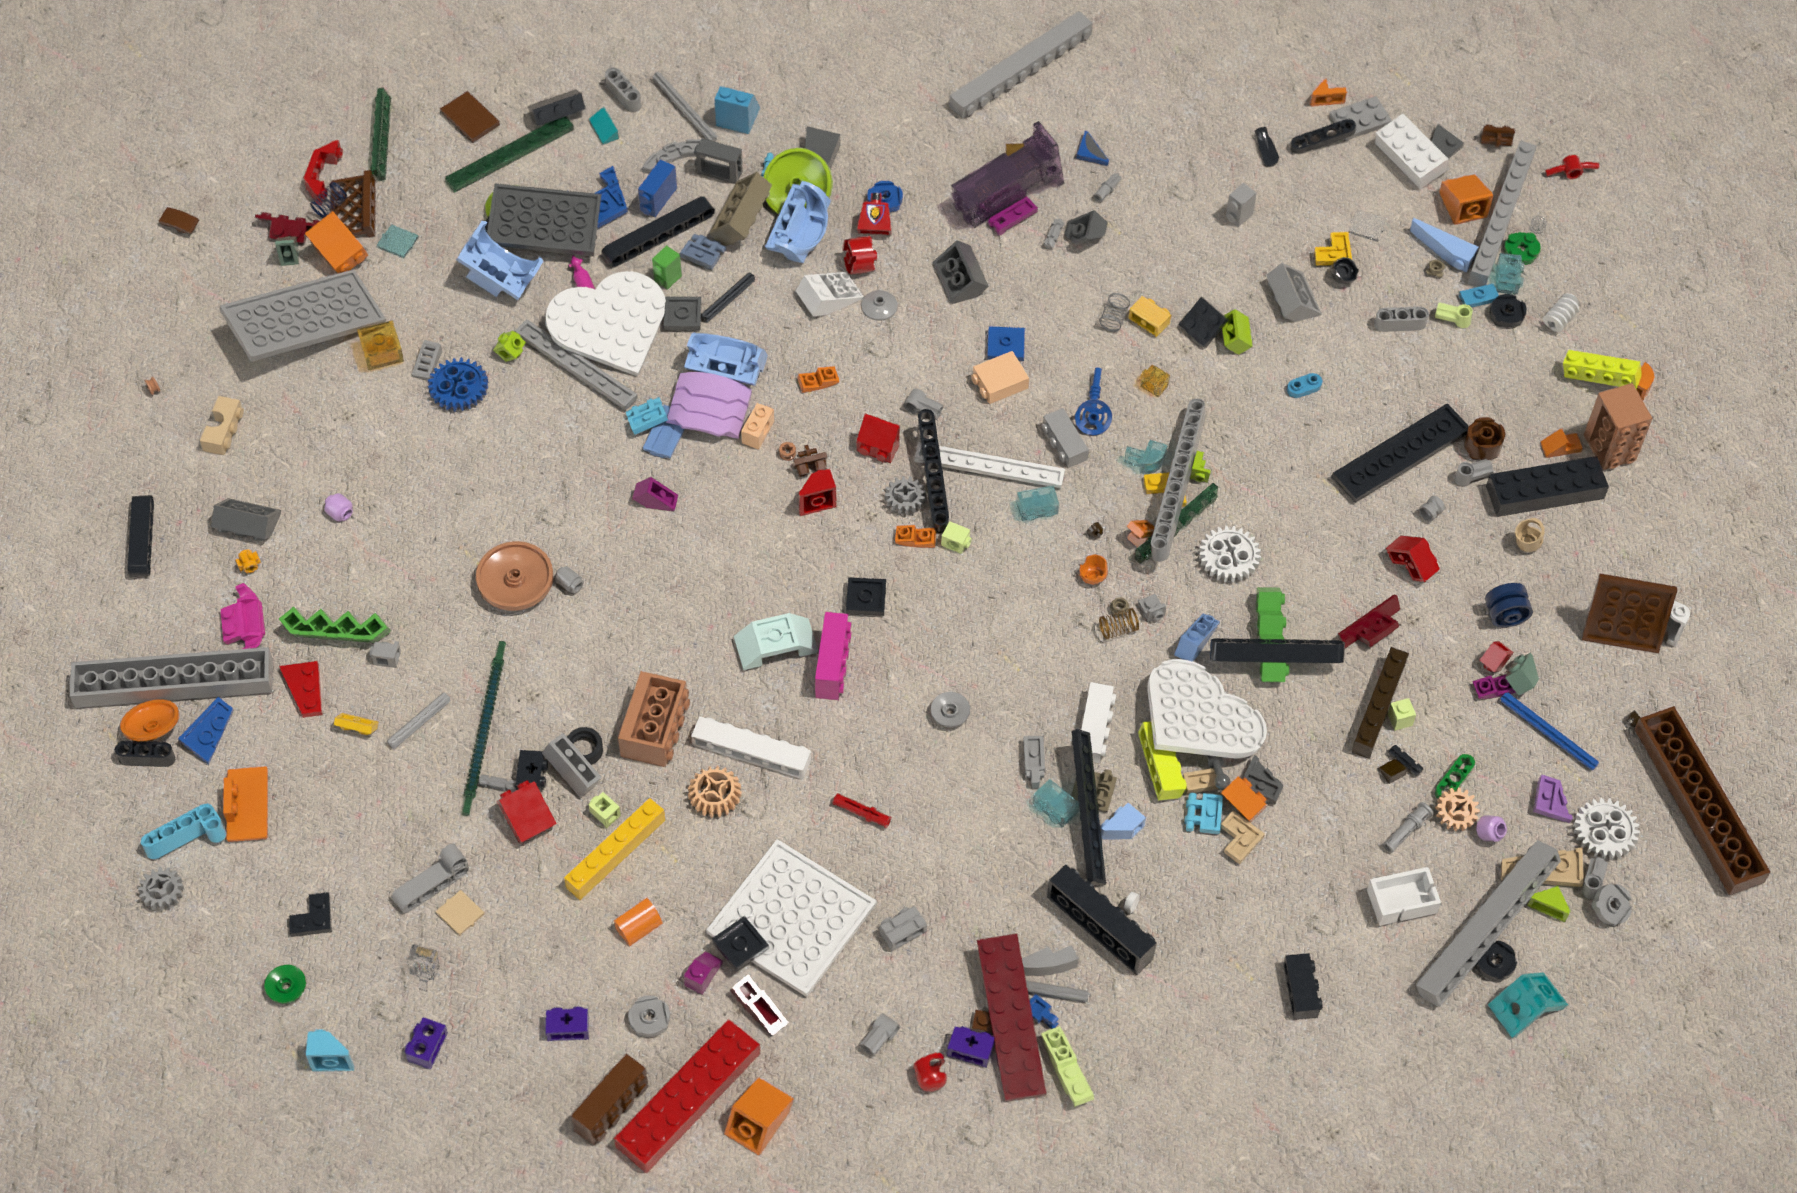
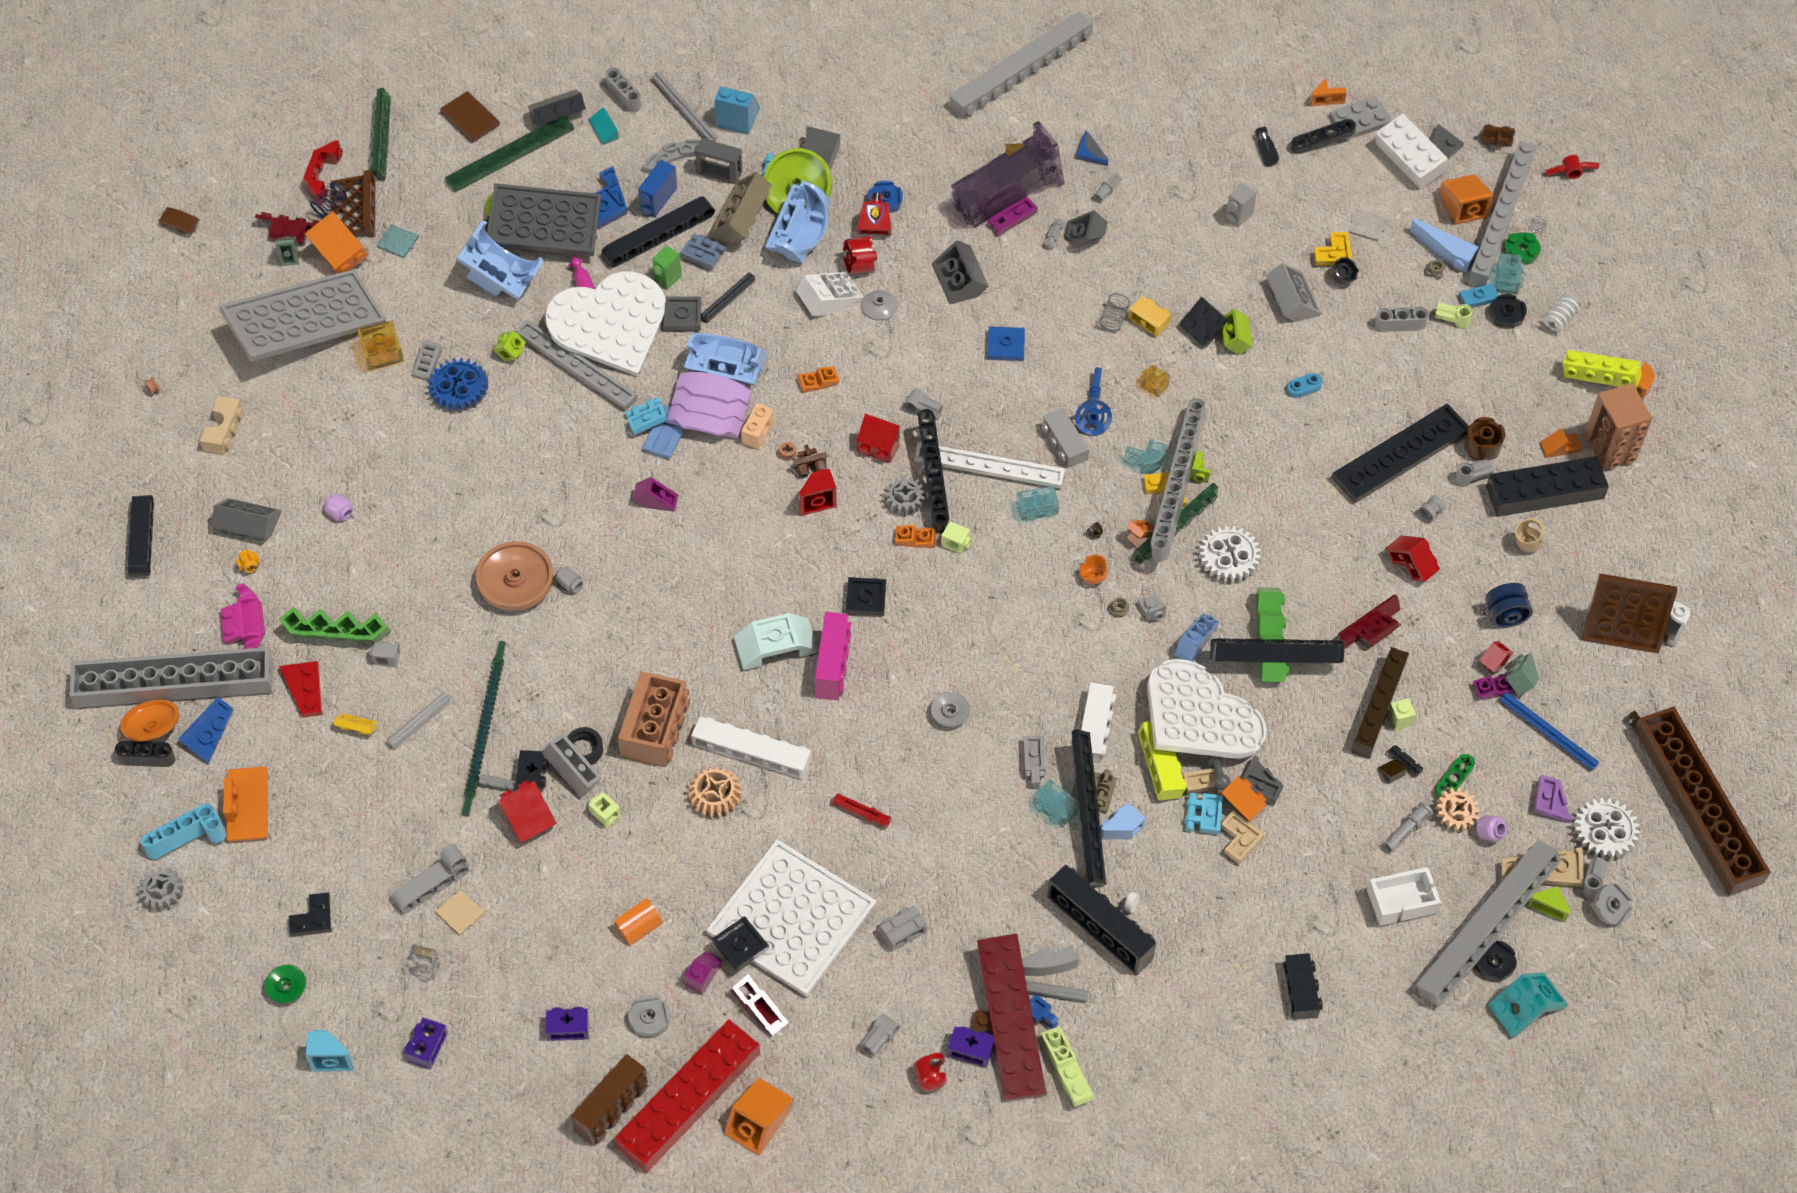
yellow brick [564,798,666,900] -> none
light nougat brick [971,351,1029,404] -> none
pearl gold piece [1099,608,1139,640] -> none

